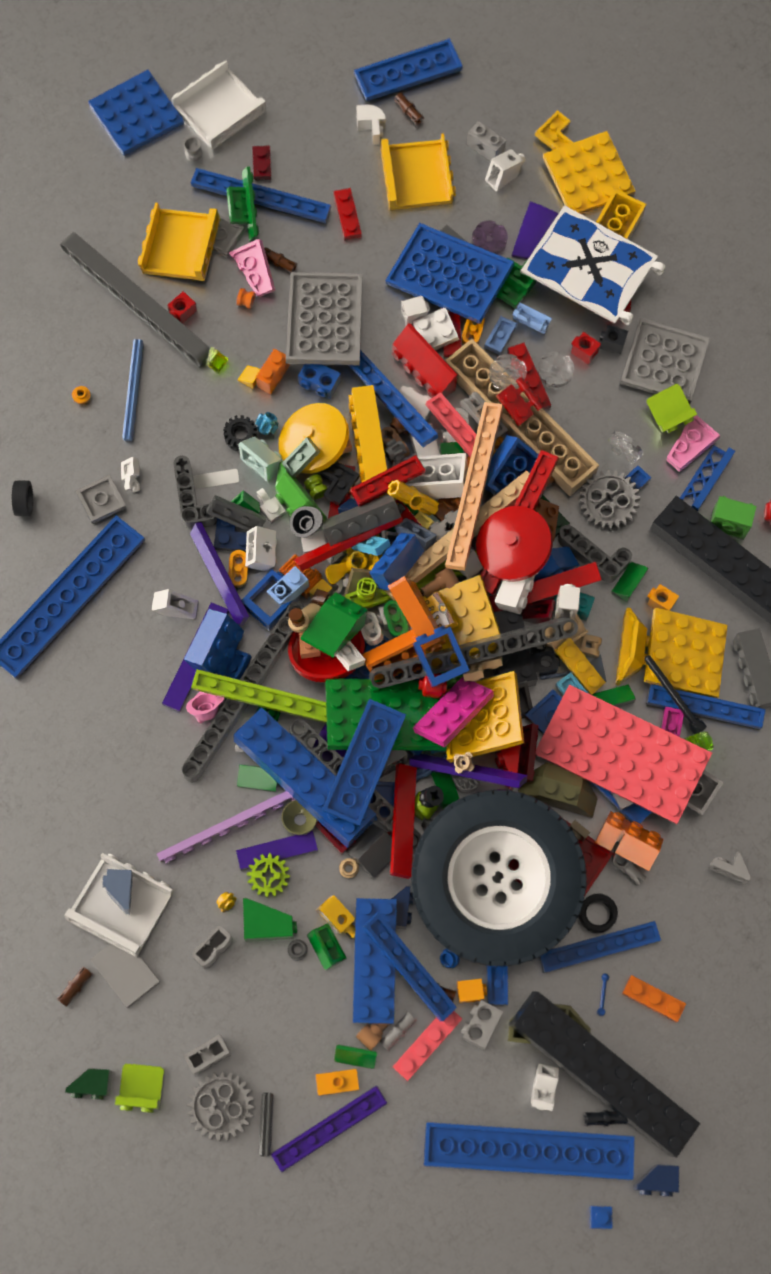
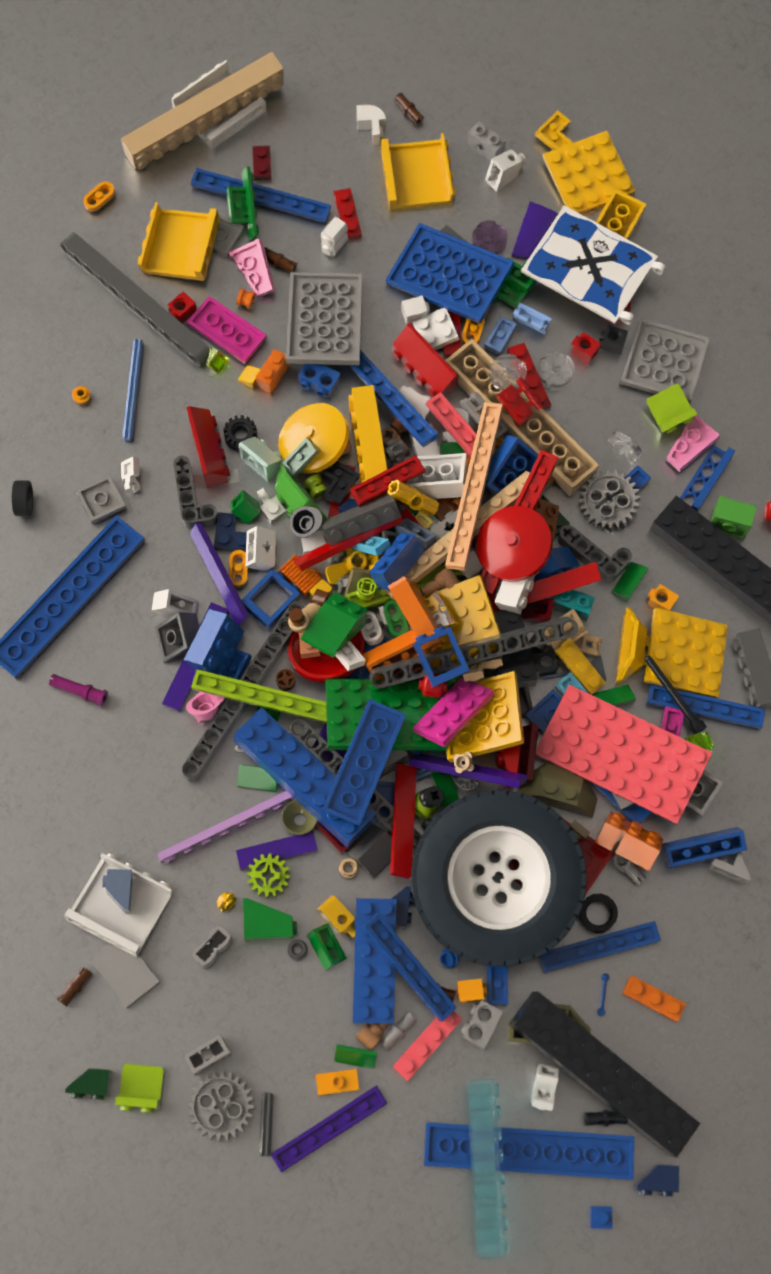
blue plate [88,70,184,156] -> none
light grey wheel [183,136,203,161] -> none
dark grey plate [206,495,266,531] -> none
dark azure gear [255,412,279,435] -> none
light blue slope [267,566,309,605] -> none
blue plate [354,38,463,102] -> none
white brick [555,584,580,620] -> none
none -> magenta pin [49,674,108,707]
none -> light orange plate [83,181,115,212]
none -> tan brick [121,52,284,170]
none -> dark grey slope [155,612,200,663]
none -> red slope [186,406,231,488]
none -> dark pink plate [187,296,267,364]
none -> reddish brown wheel [276,669,296,692]
none -> white brick [321,216,348,257]
none -> clear light blue brick [466,1079,509,1259]
none -> blue brick [661,827,747,867]

